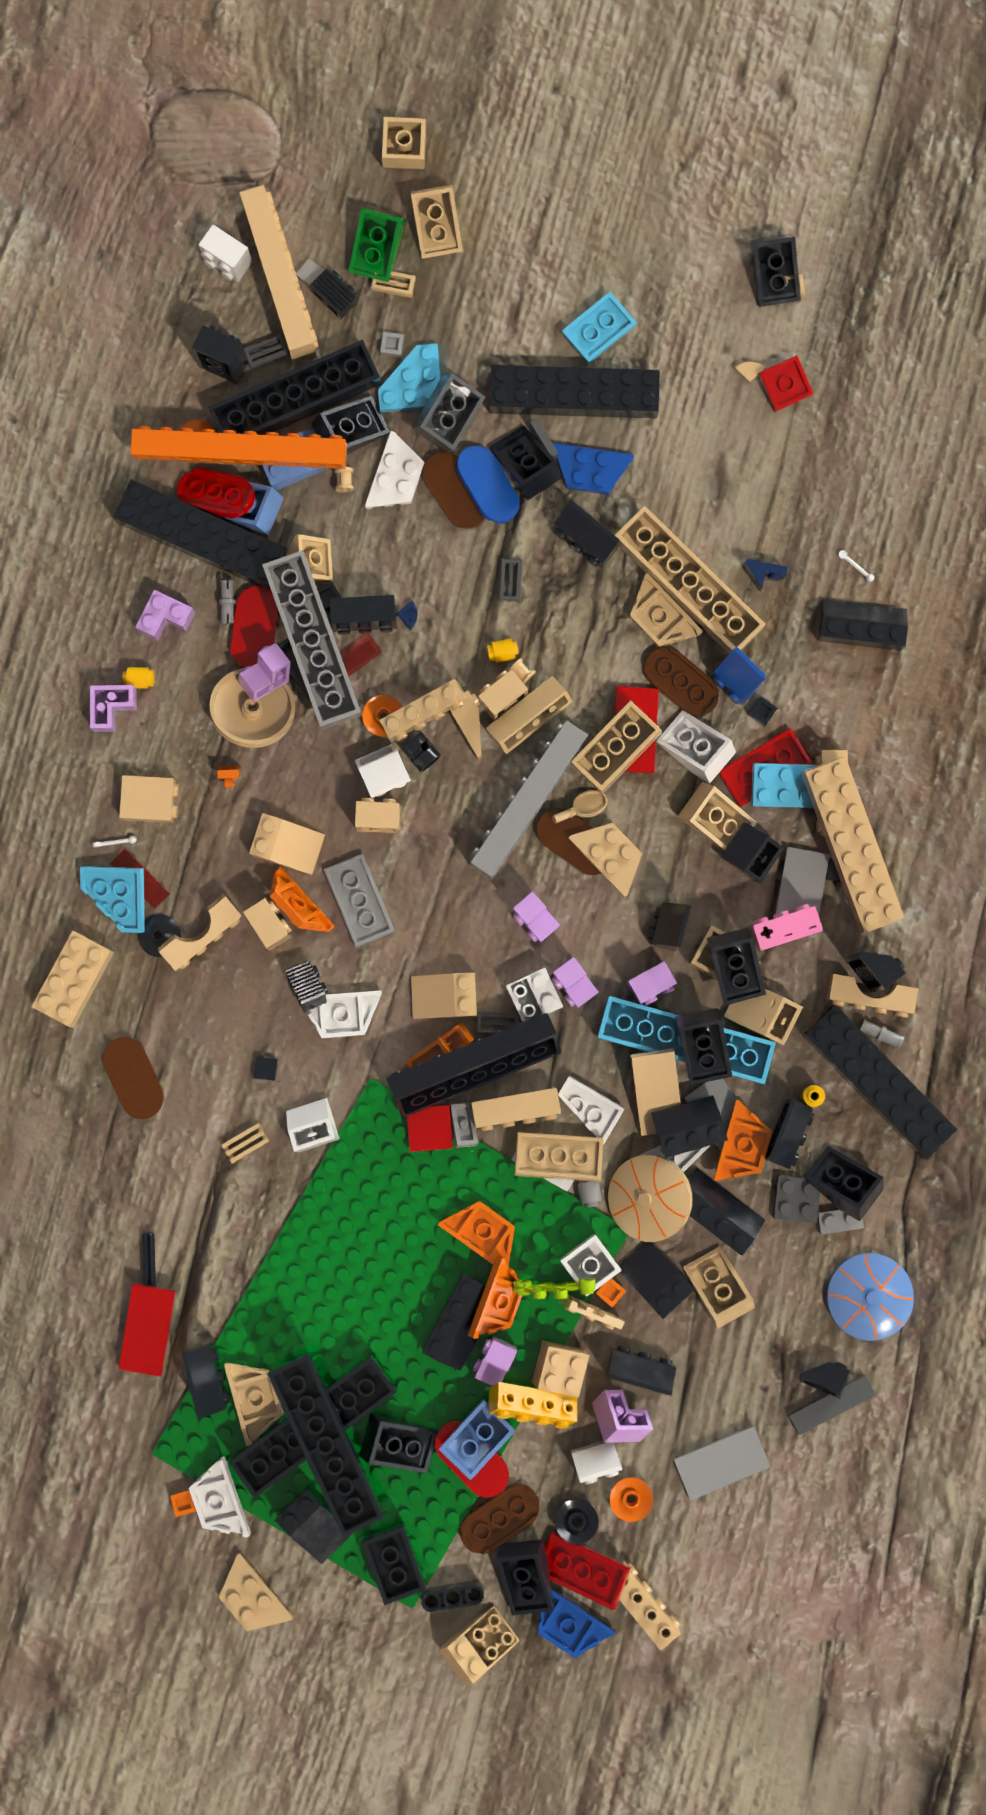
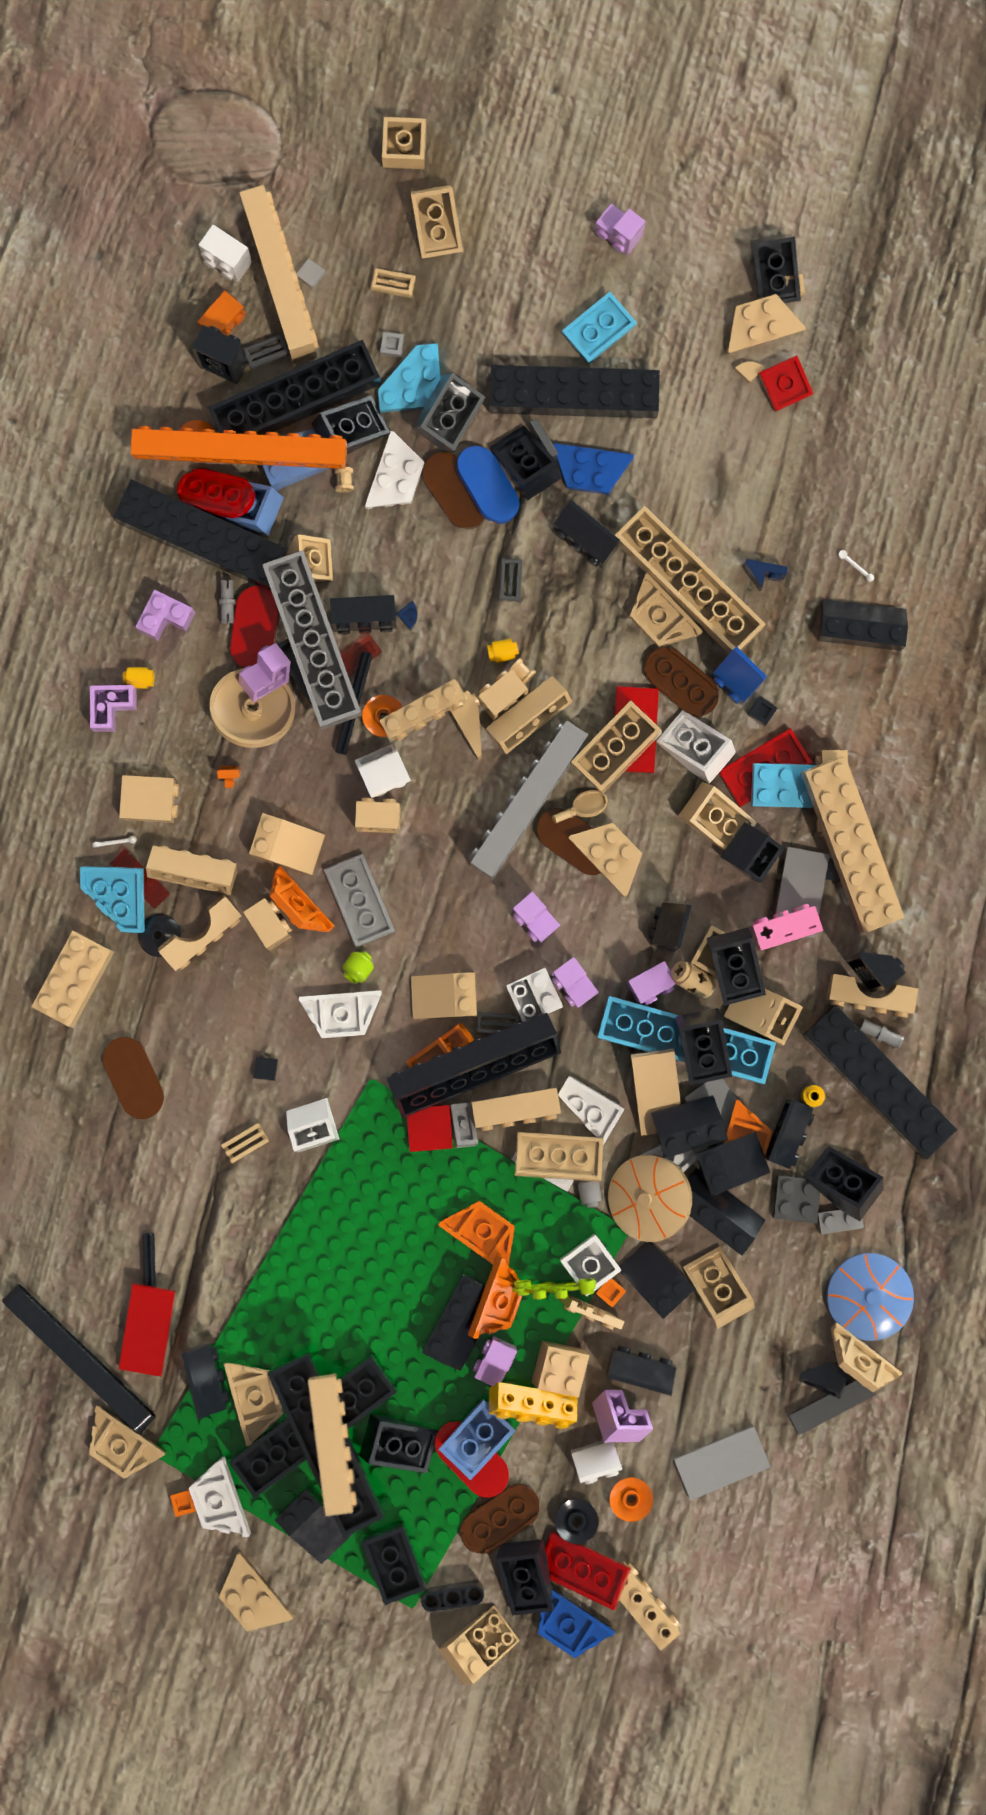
black brick [285,960,329,1012] -> none
black brick [309,268,358,320] -> none
black tile [317,582,342,611] -> none
green slope [348,208,406,282] -> none
black wheel [401,732,441,773] -> none
none -> black beam [2,1284,156,1434]
none -> tan wing [89,1405,167,1479]
none -> tan brick [146,846,237,895]
none -> orange brick [197,290,246,336]
none -> tan brick [308,1374,357,1516]
none -> black axle [335,652,372,755]
none -> lime head [342,951,374,984]
none -> lavender brick [595,204,646,256]
none -> tan piece [671,961,716,998]
none -> black slope [695,1132,771,1196]
none -> tan wing [727,294,806,354]
none -> tan wing [831,1322,902,1392]

